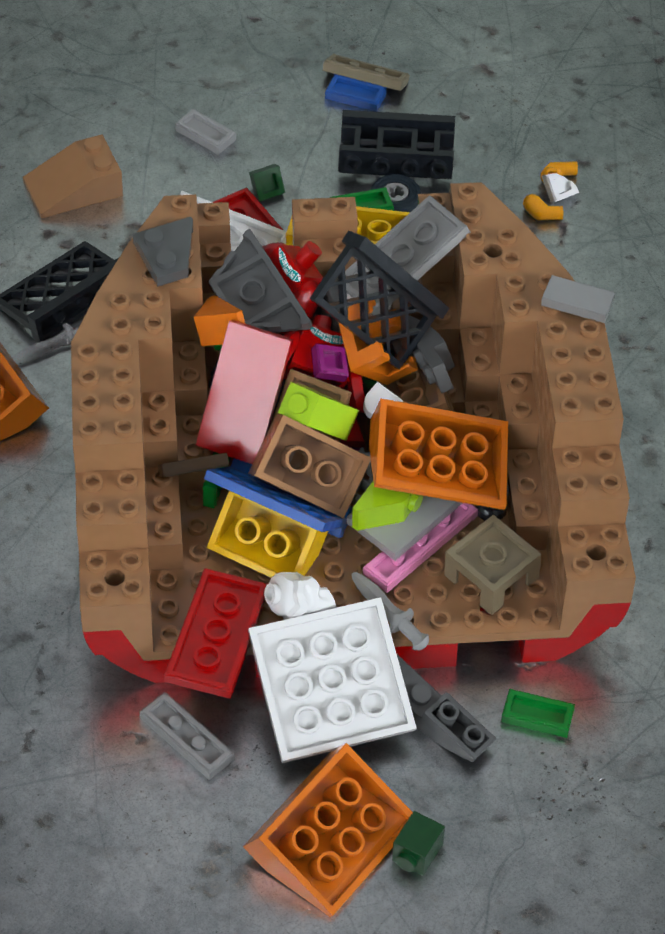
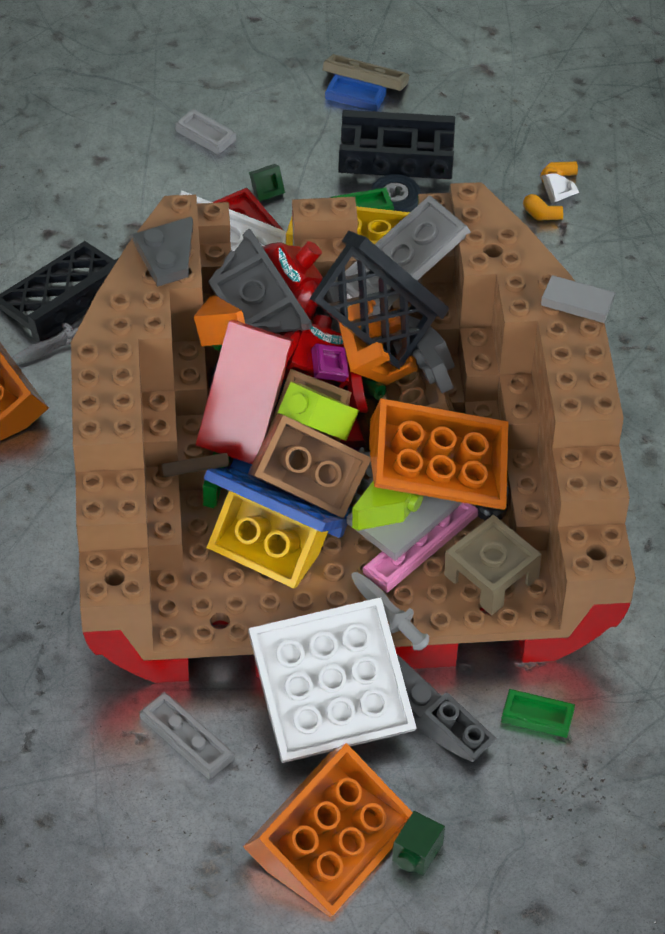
medium nougat slope [23,134,123,219] -> none
red tile [164,568,268,699] -> none
white head [264,572,336,620] -> none
white tile [363,382,403,419] -> none

